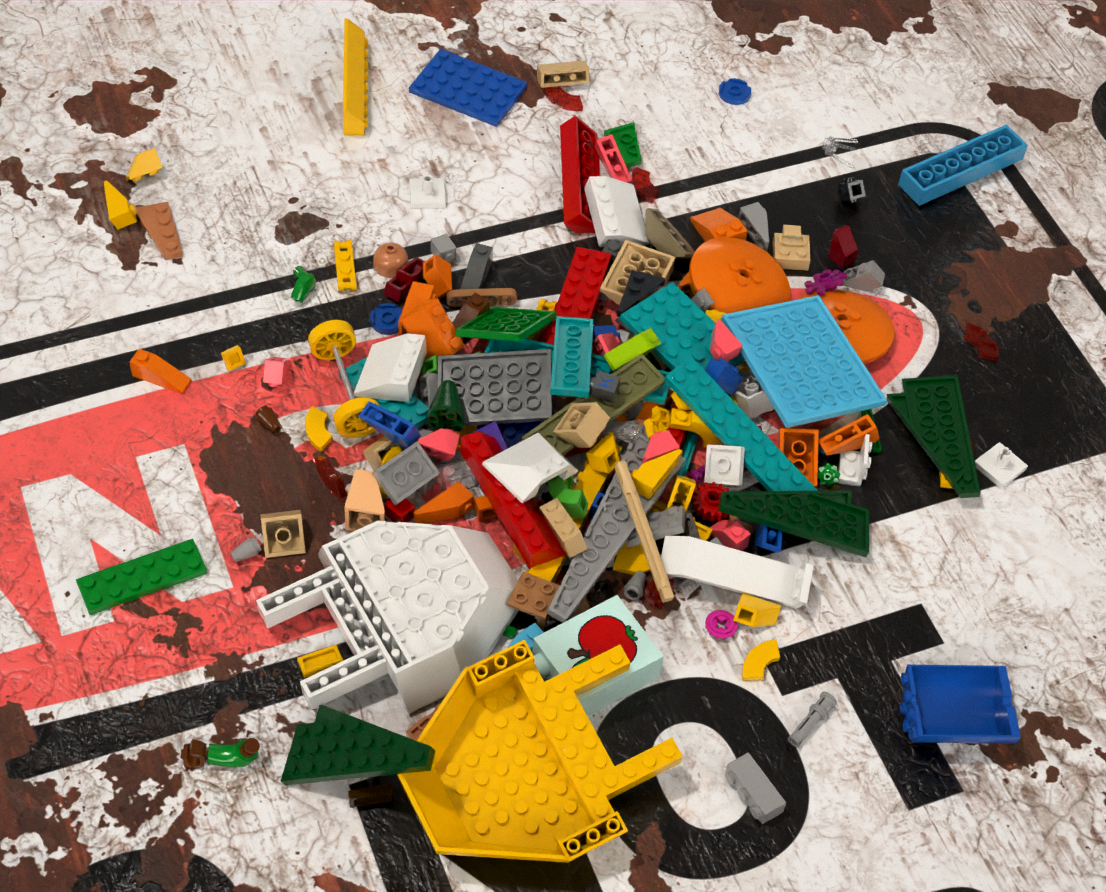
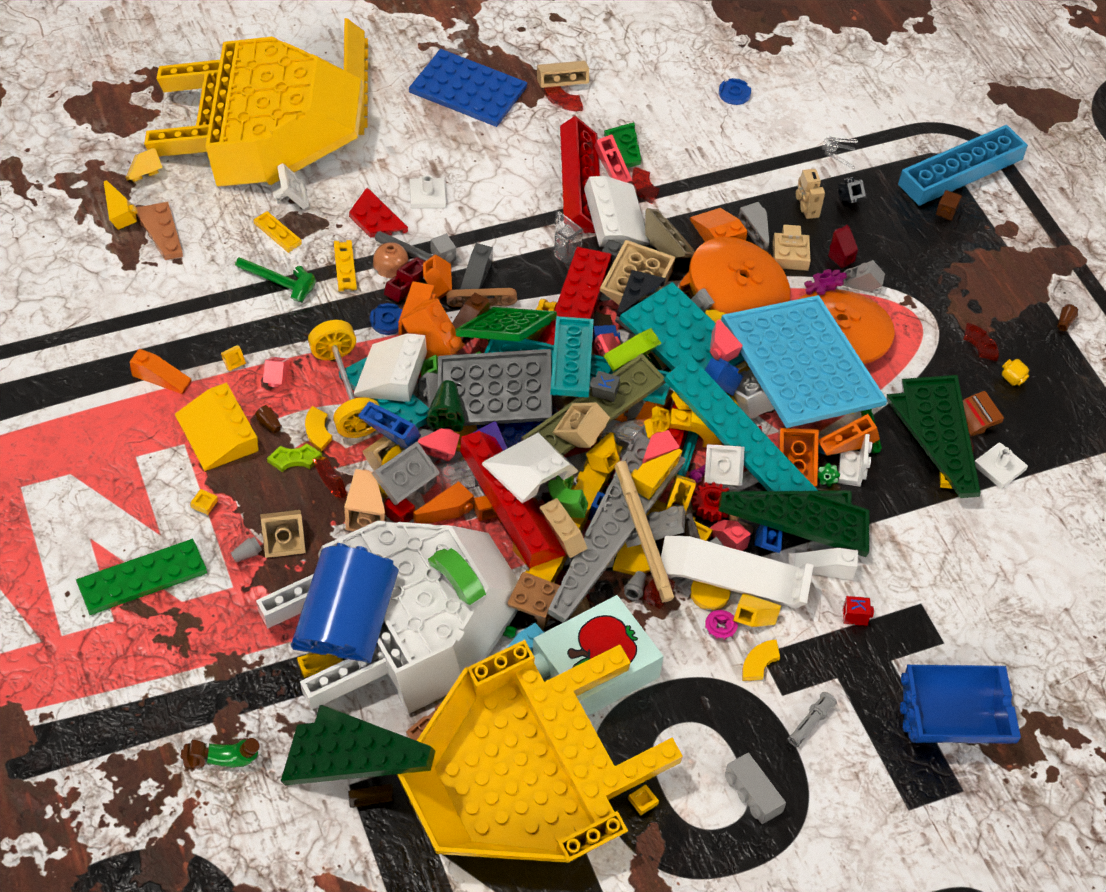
none -> yellow piece [144,36,364,187]
none -> yellow slope [175,382,259,472]
none -> yellow plate [190,489,218,515]
none -> green axle [235,257,296,290]
none -> yellow tile [253,211,302,253]
none -> lime tile [267,444,322,472]
none -> white tile [273,163,309,209]
none -> blue cylinder [291,543,399,663]
none -> red wing [349,188,408,238]
none -> dark grey axle [375,231,433,261]
none -> bright green arch [428,548,486,605]
none -> clear slope [554,210,583,264]
none -> yellow plate [628,785,659,815]
none -> yellow tile [690,580,731,611]
none -> white slope [794,548,858,580]
none -> tan piece [796,169,825,219]
none -> red brick [843,596,874,626]
none -> reddish brown brick [936,190,962,221]
none -> dark orange slope [963,391,1004,437]
none -> yellow head [1002,359,1029,386]
none -> reddish brown cone [1057,304,1078,331]

